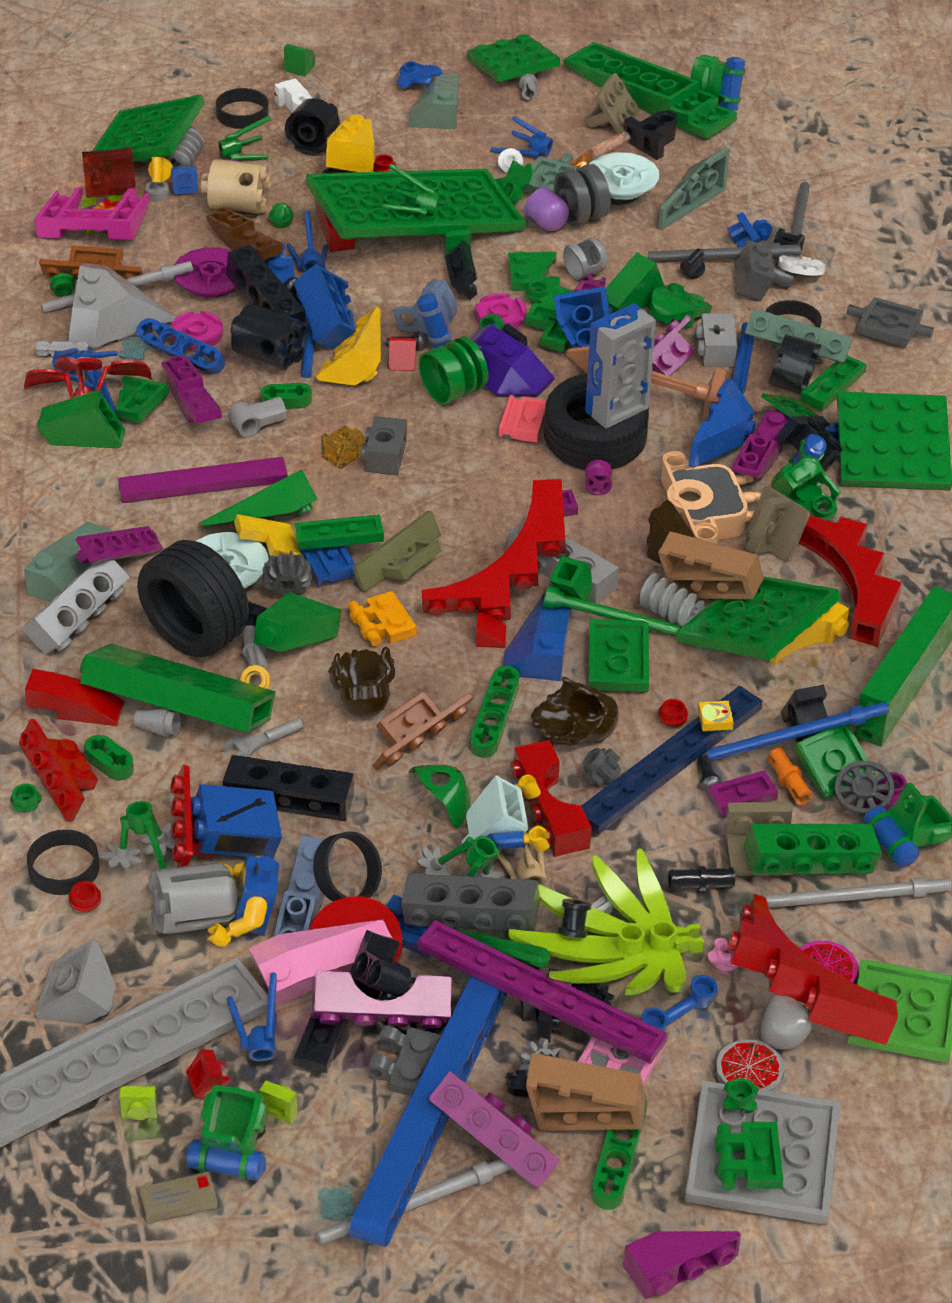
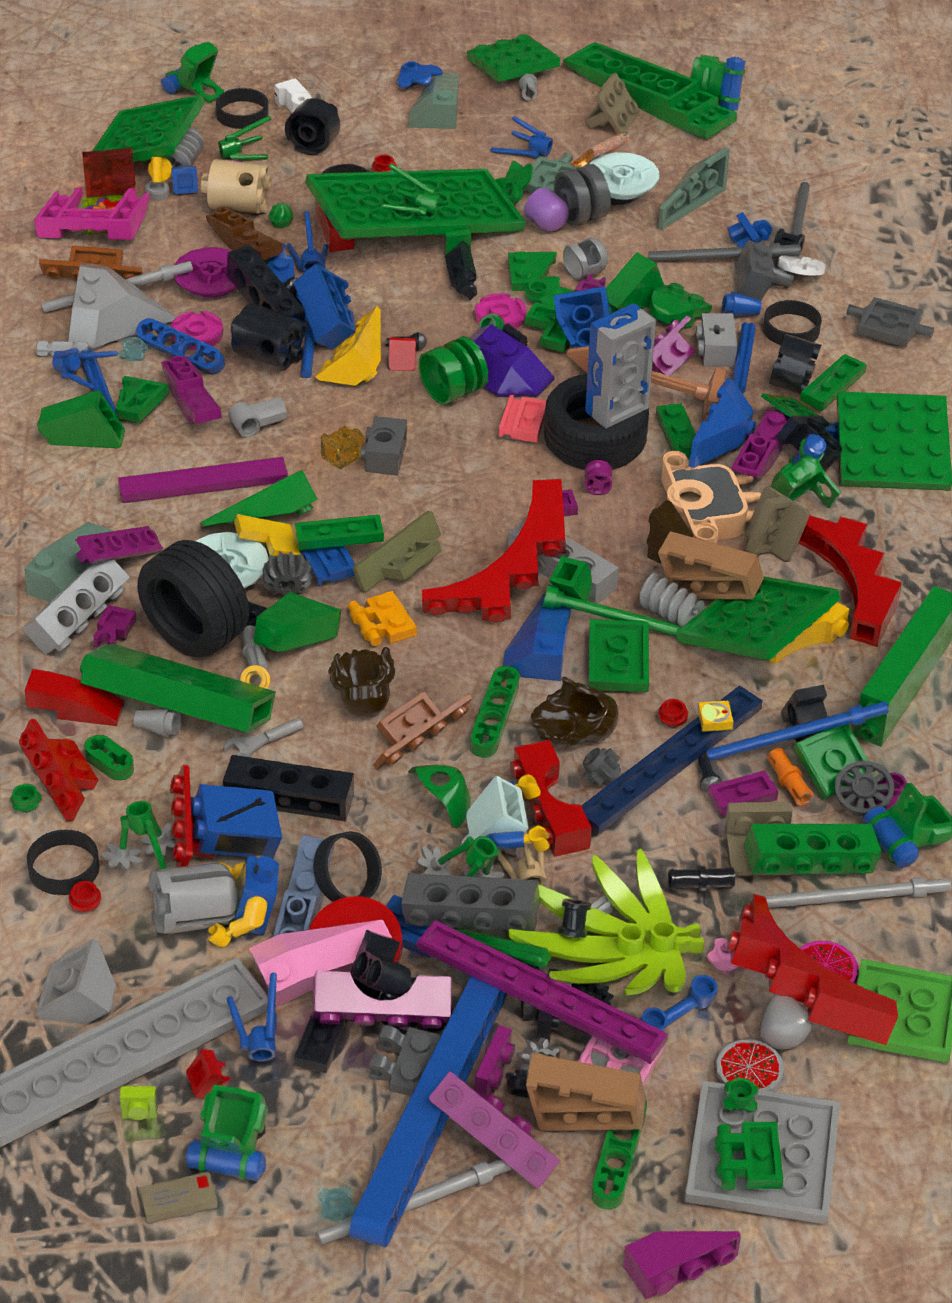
red plant [24,357,152,399] -> none
green plate [49,273,75,297] -> none
lime plate [259,1080,297,1124] -> none
green beam [260,383,312,409] -> none
green brick [284,44,316,76] -> none
yellow wedge [326,114,375,172] -> none
sand blue piece [392,280,457,349] -> none
red slope [476,612,506,648] -> none
white plate [498,148,523,172] -> none
black tile [623,111,677,160] -> none
black plate [680,248,705,278] -> none
sand green bracket [745,309,853,364] -> none
green plate [792,483,837,521] -> none
none -> magenta plate [93,605,137,648]
none -> green piece [161,41,225,104]
none -> magenta plate [474,1025,515,1096]
none -> green plate [656,403,696,460]
none -> blue cone [722,291,762,317]

